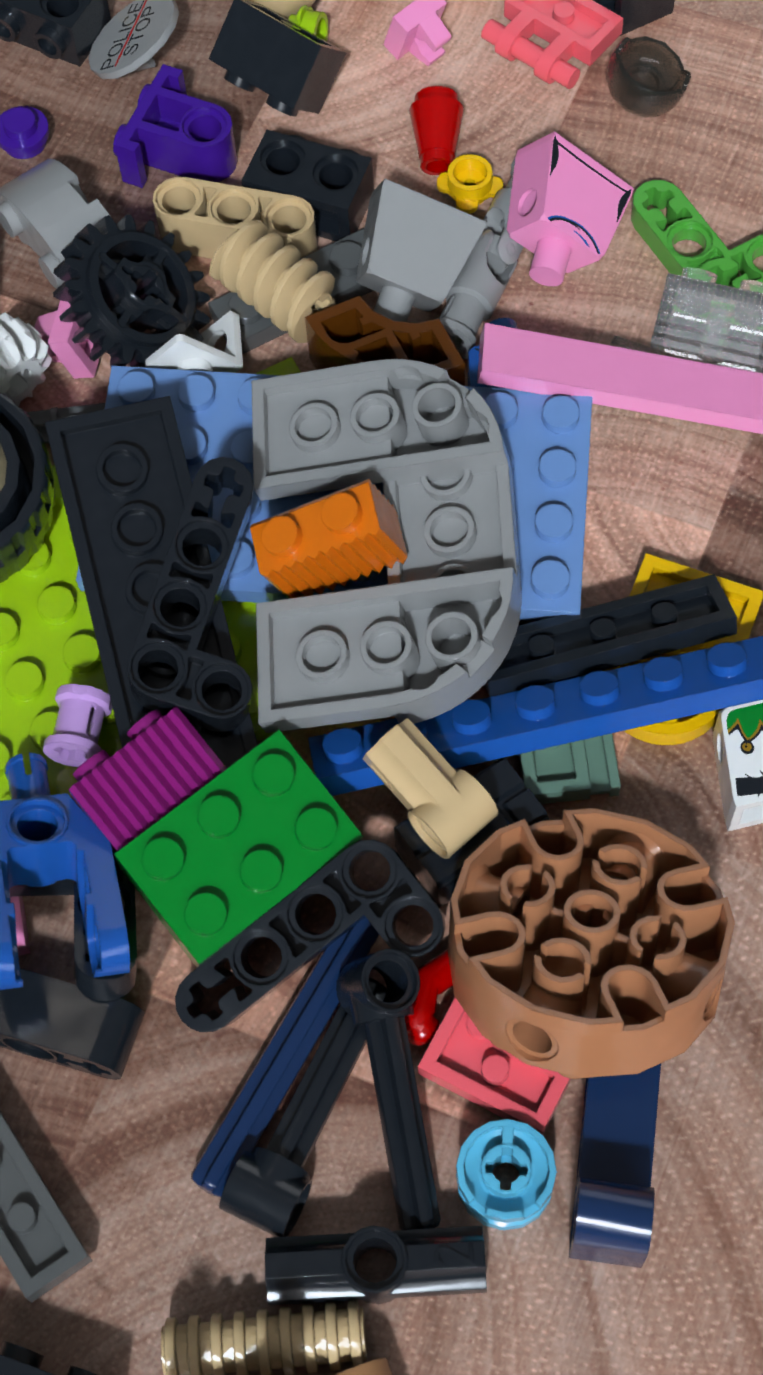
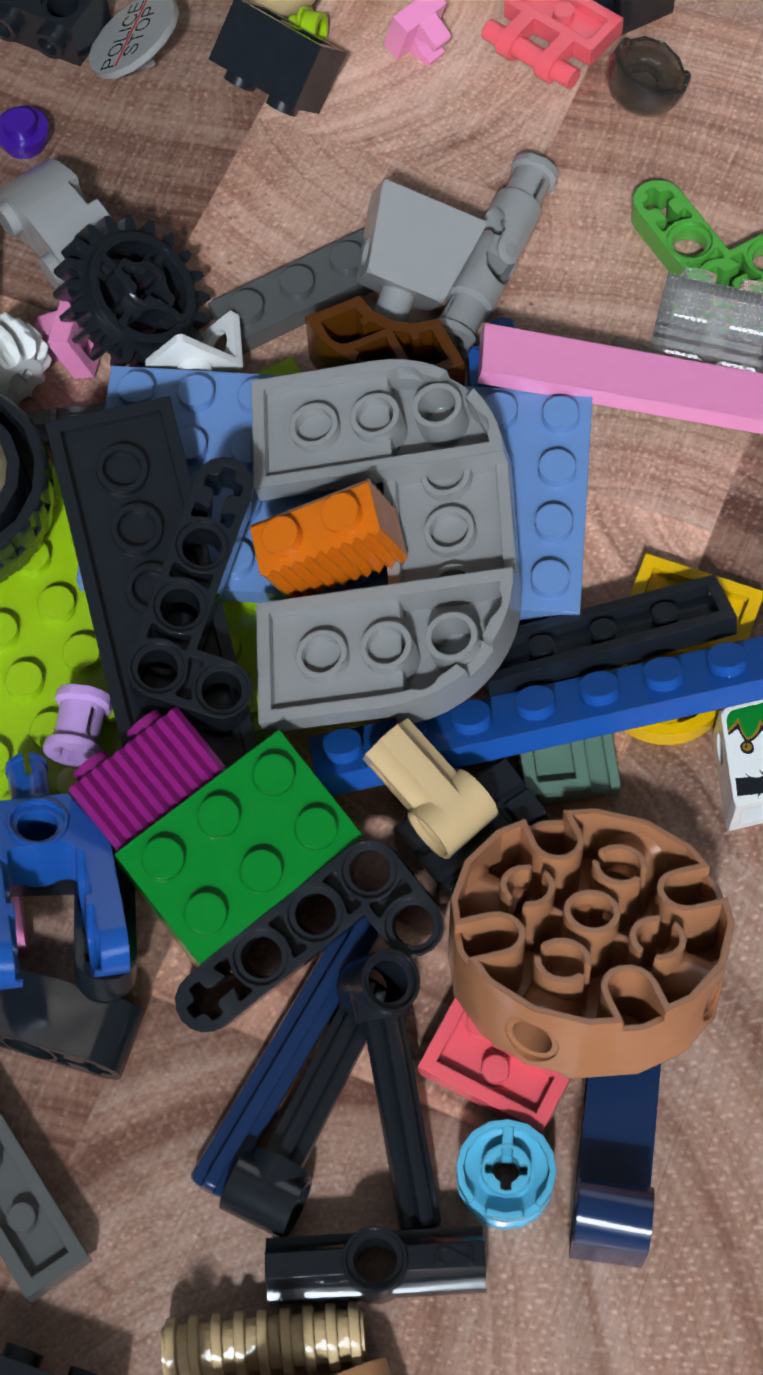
dark purple pin [113,64,238,188] -> none
tan beam [153,177,318,259] -> none
tan piece [209,220,336,343] -> none
black brick [241,129,374,241] -> none
red arm [405,949,453,1046] -> none
red cone [409,86,464,175] -> none
yellow plate [437,154,503,214] -> none
bright pink torso [507,131,634,286] -> none

